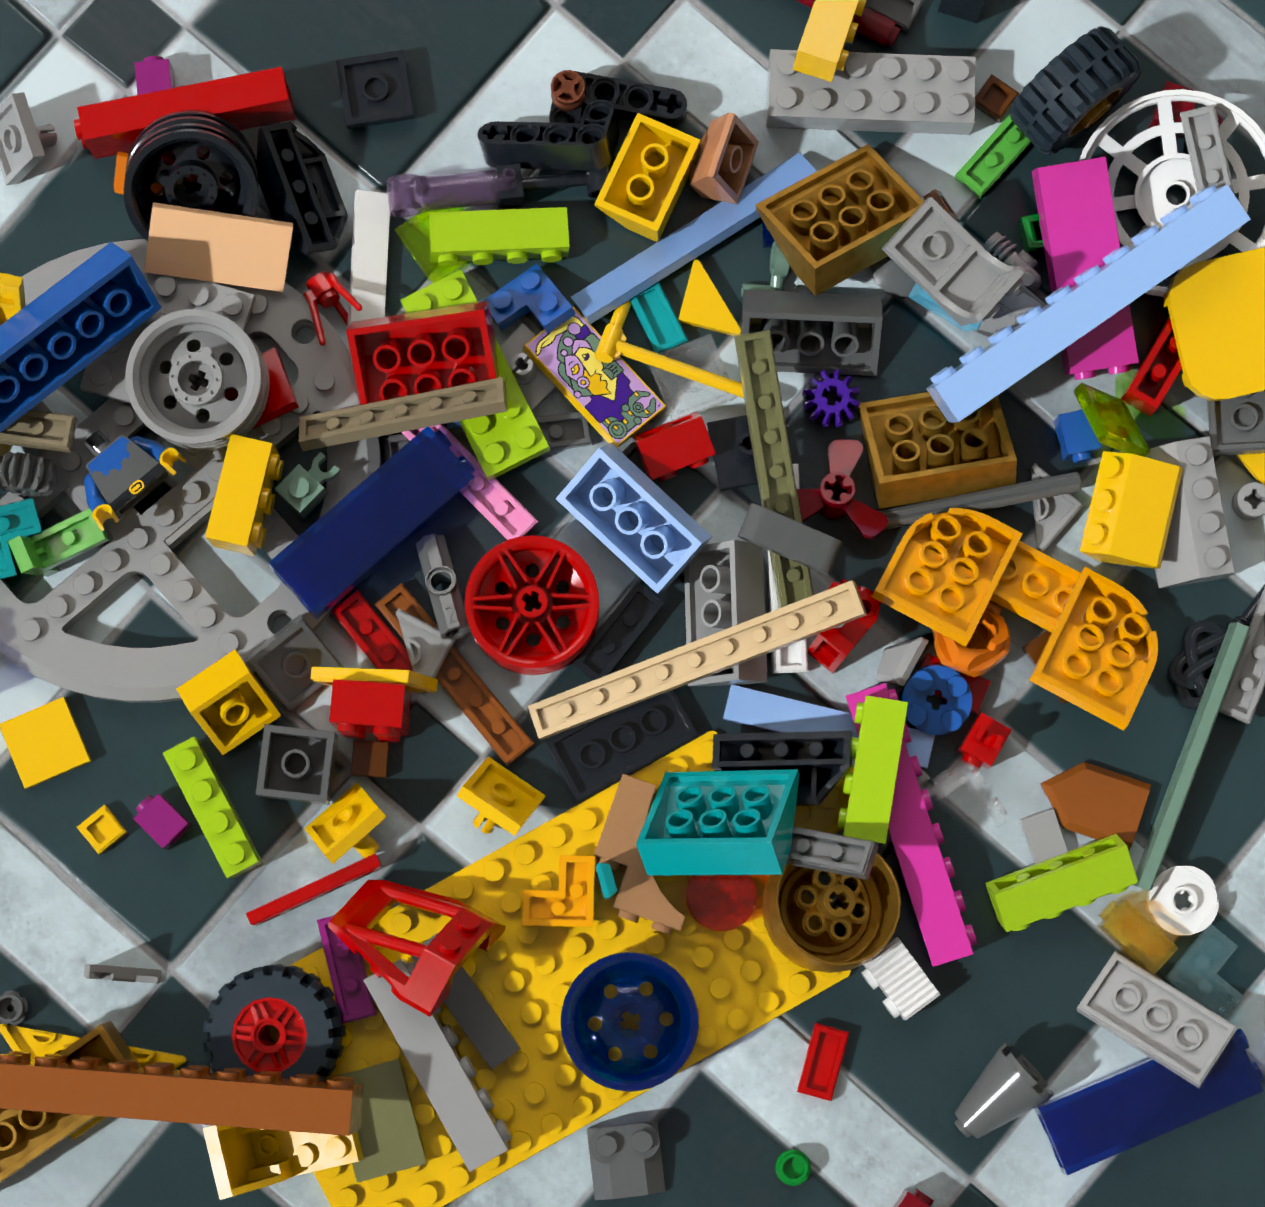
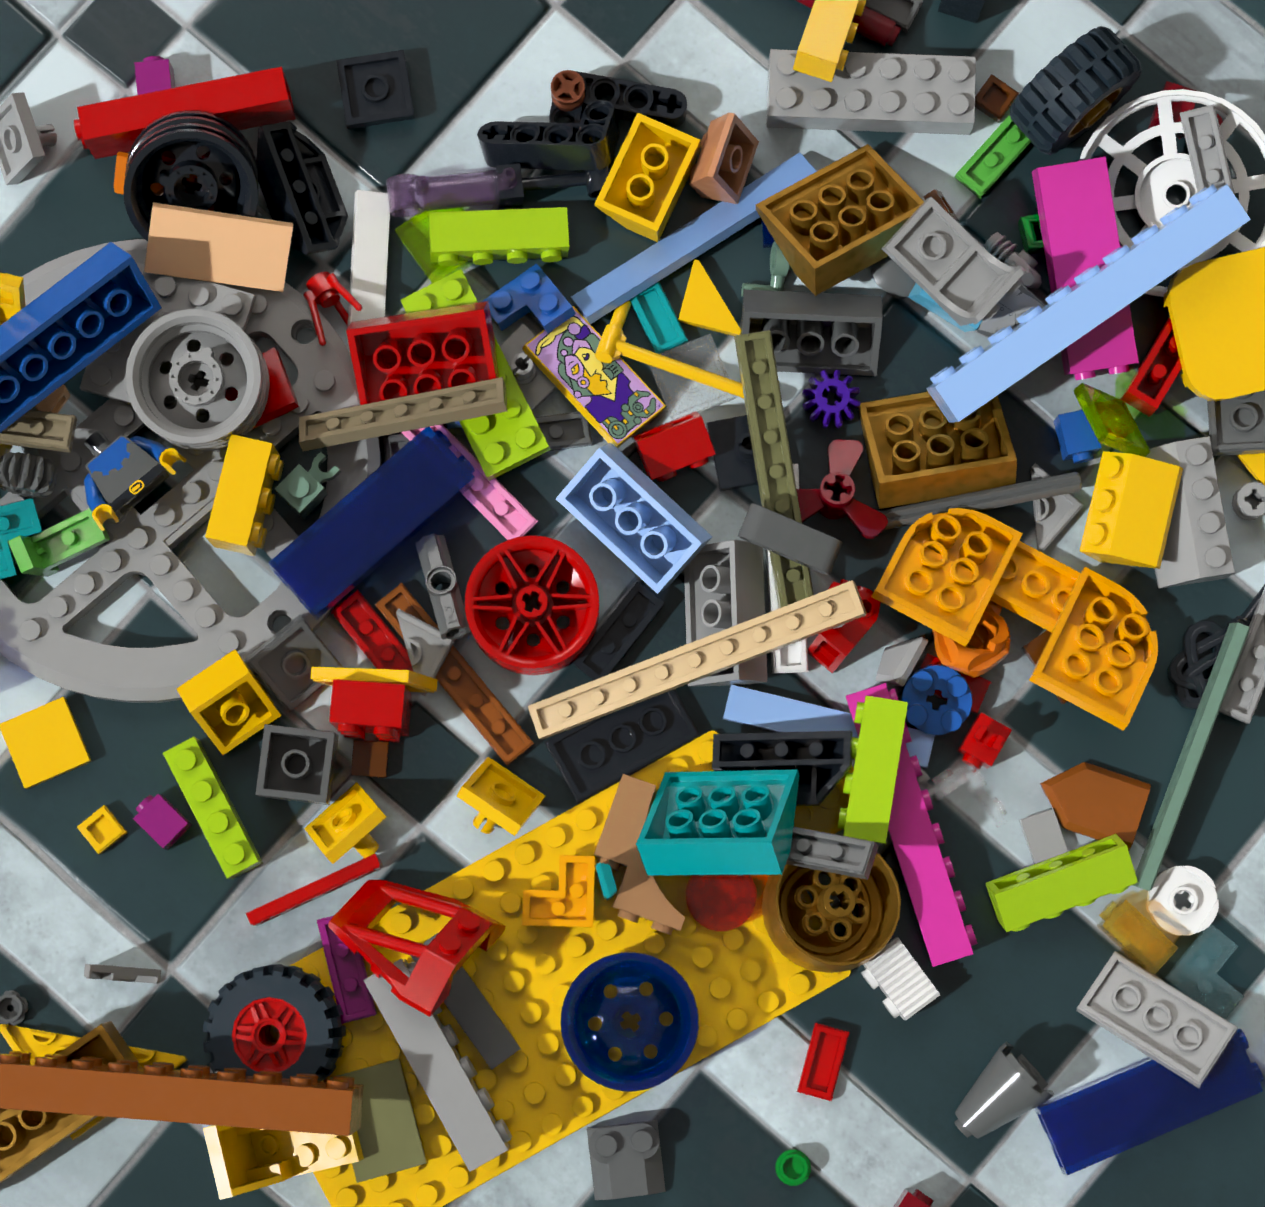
none -> light nougat tile [35,385,70,413]

